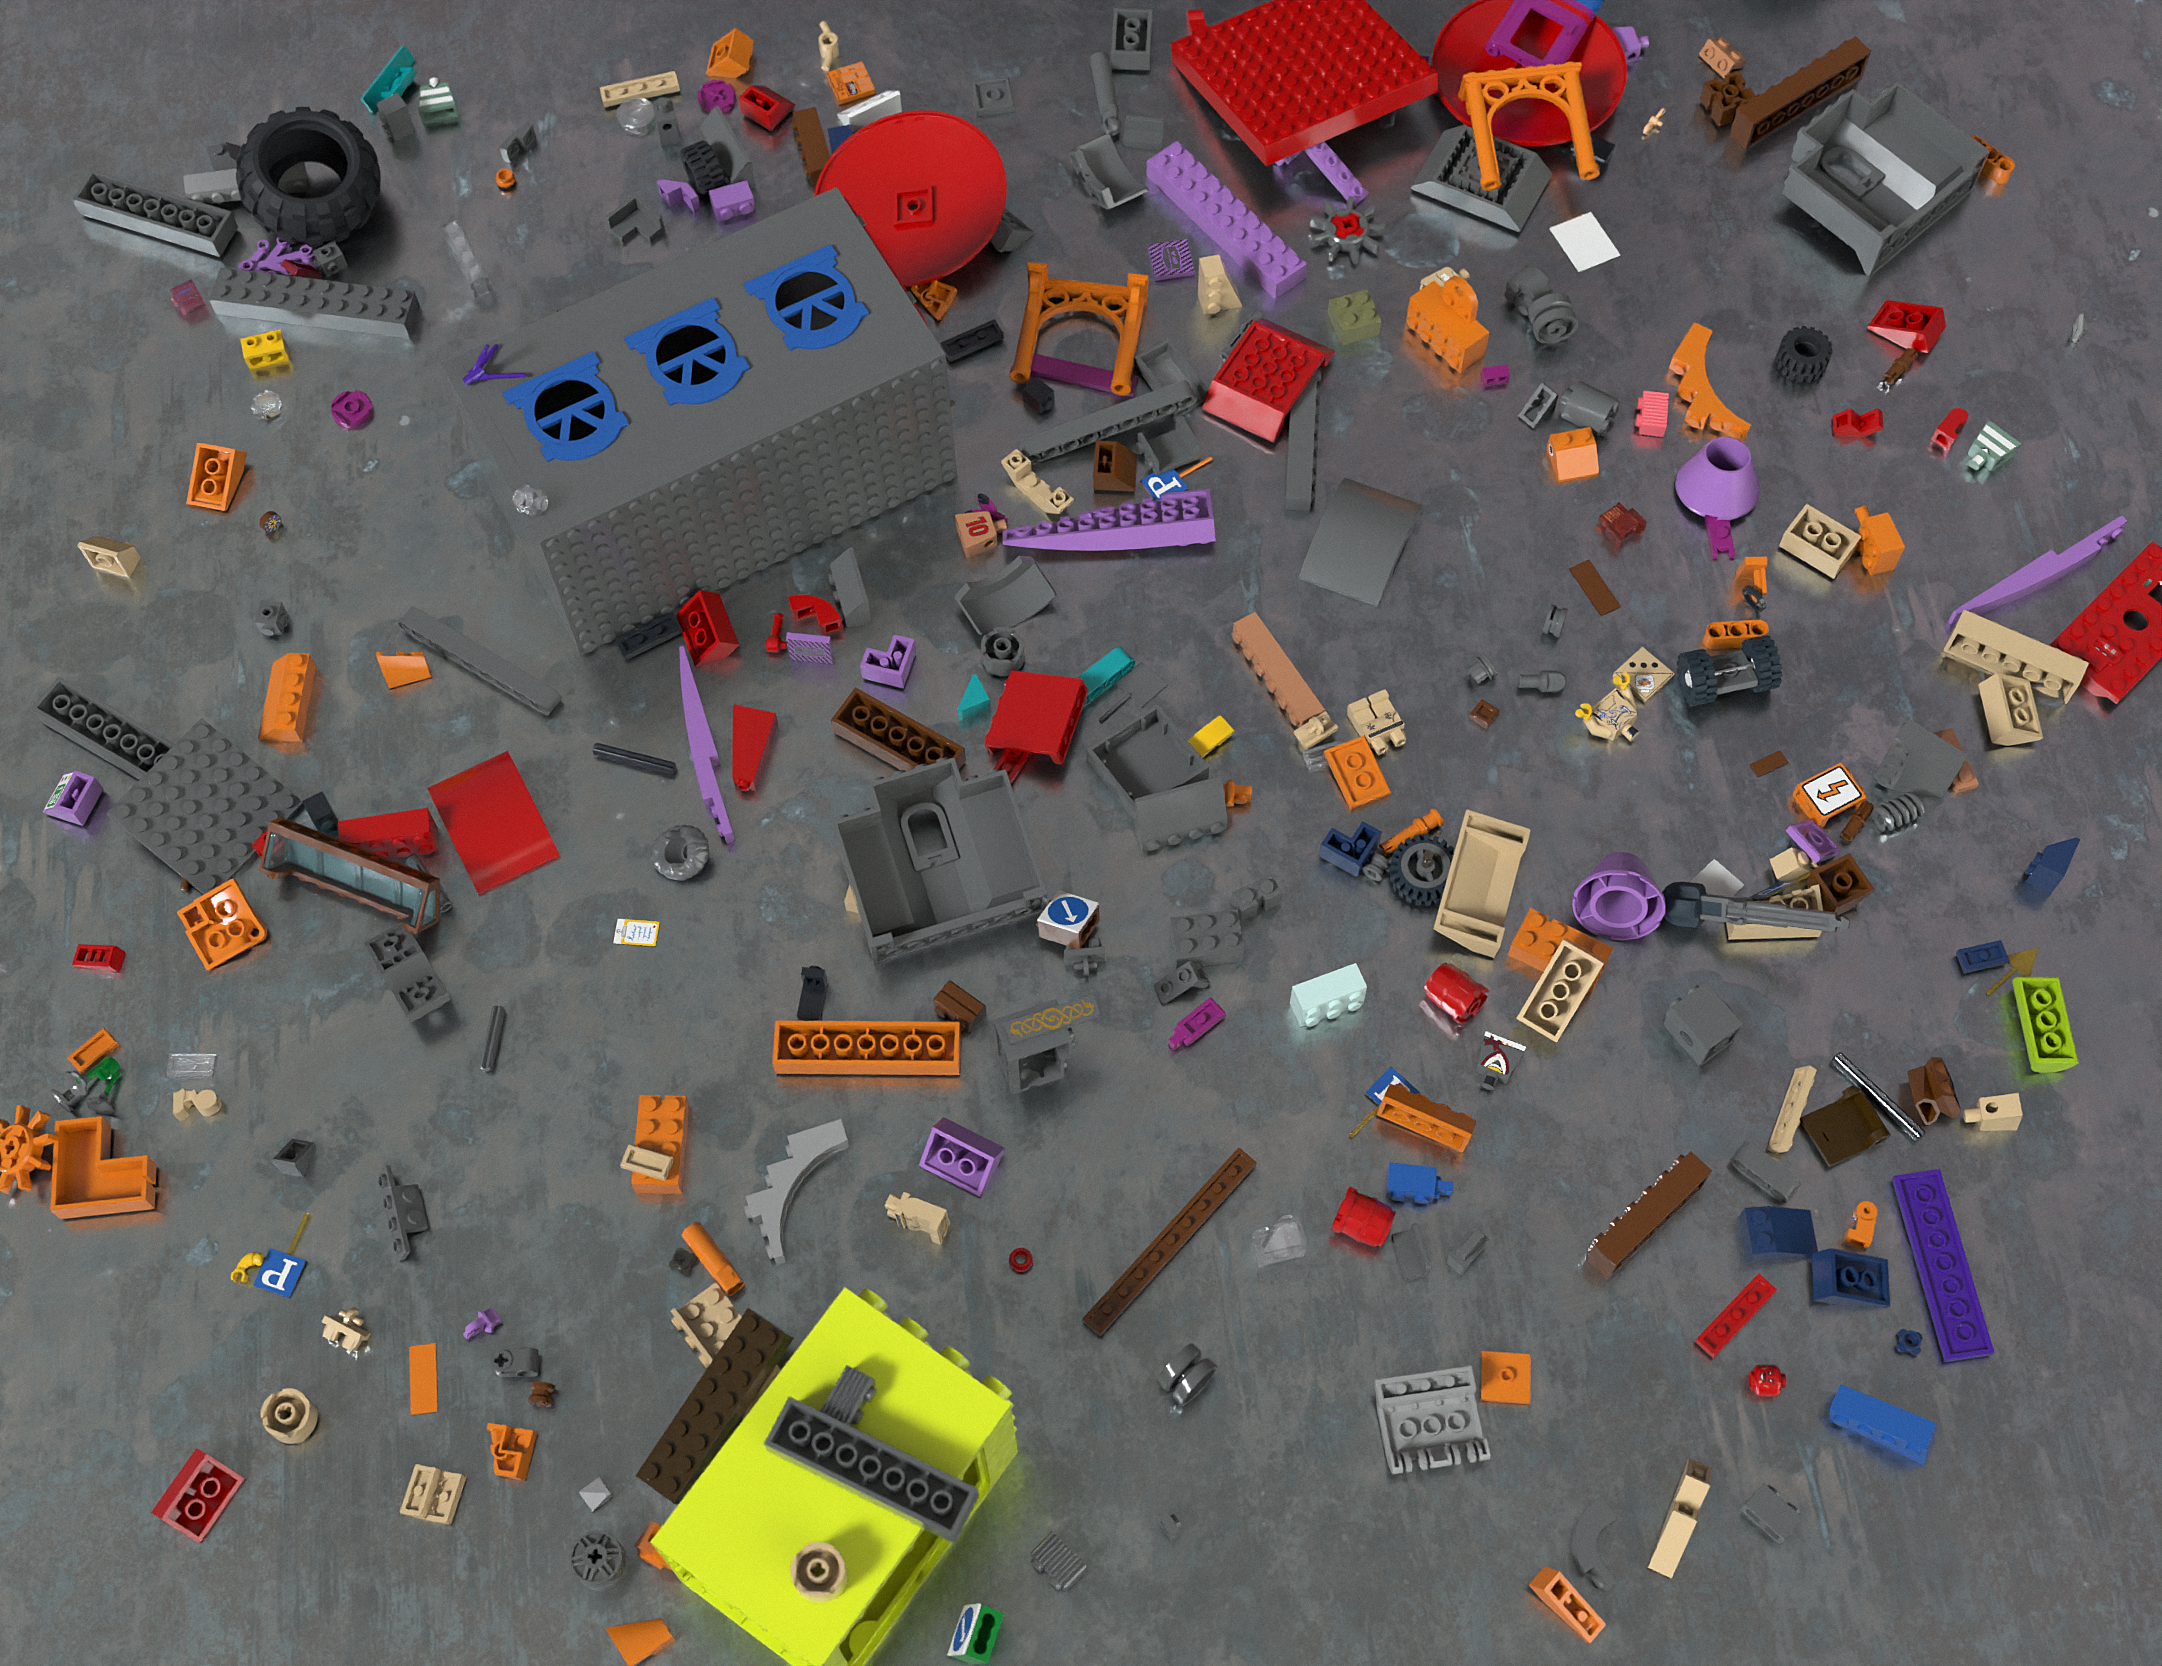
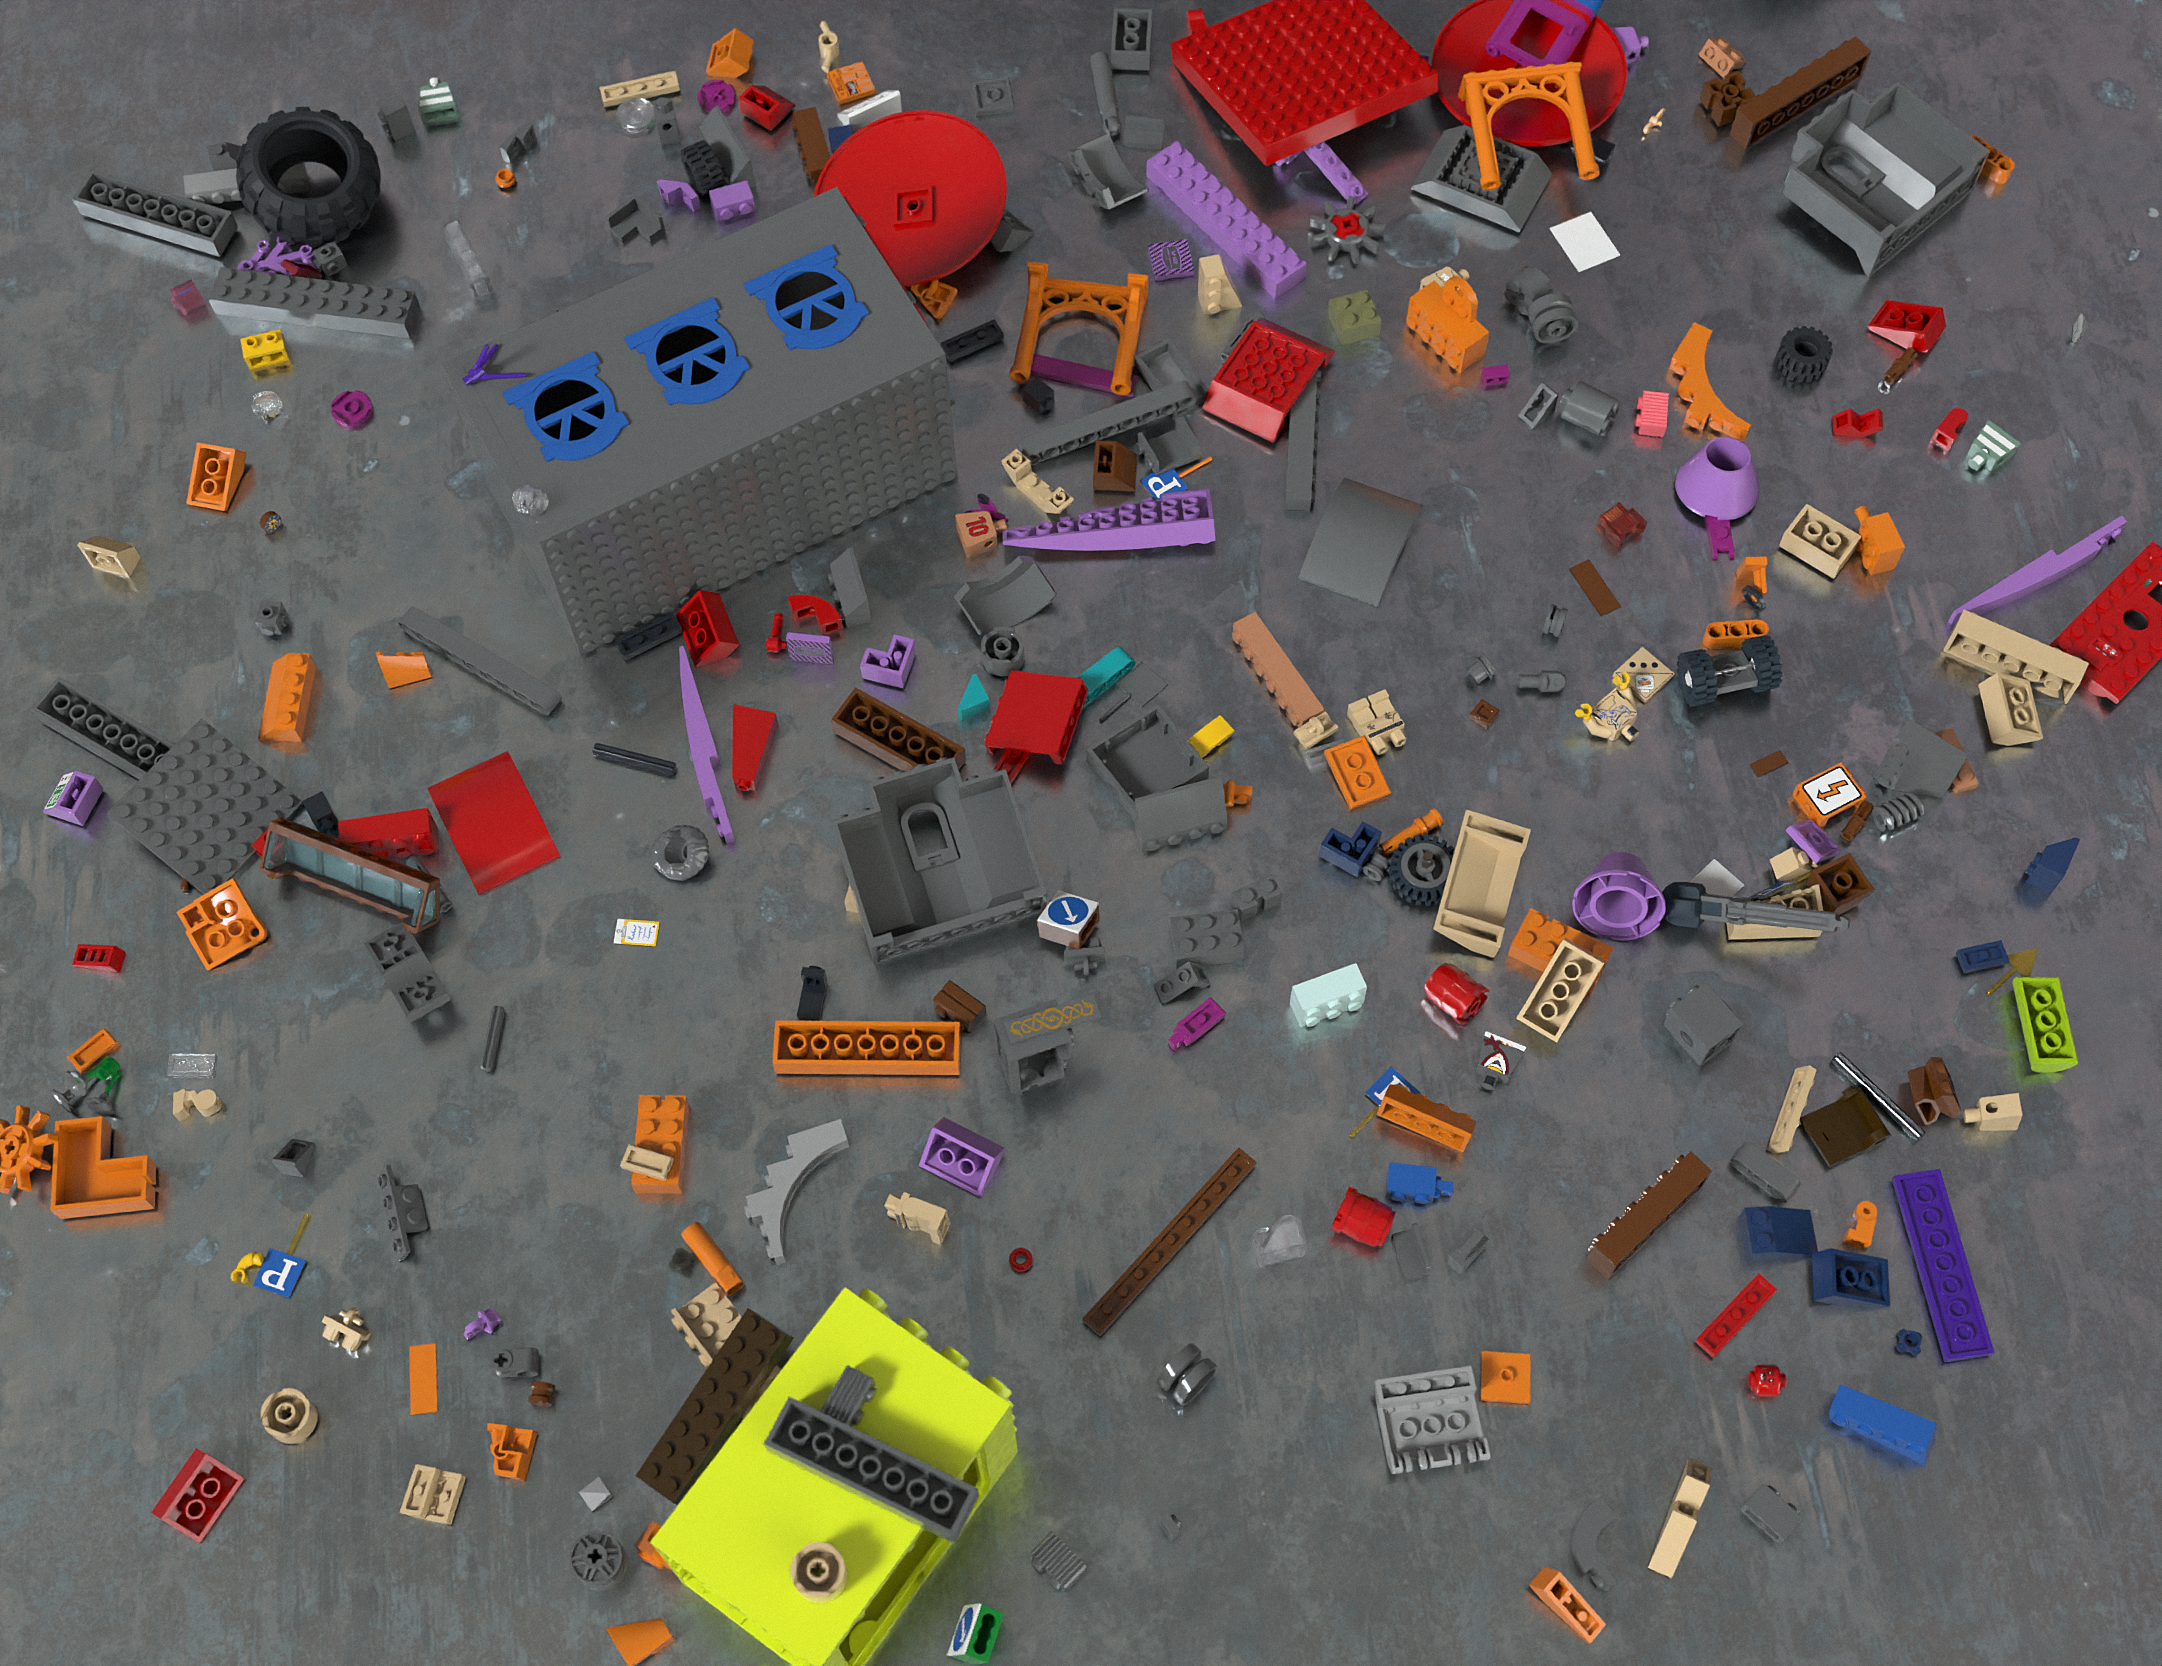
teal bracket [361,46,417,113] -> none
orange slope [1546,427,1599,483] -> none

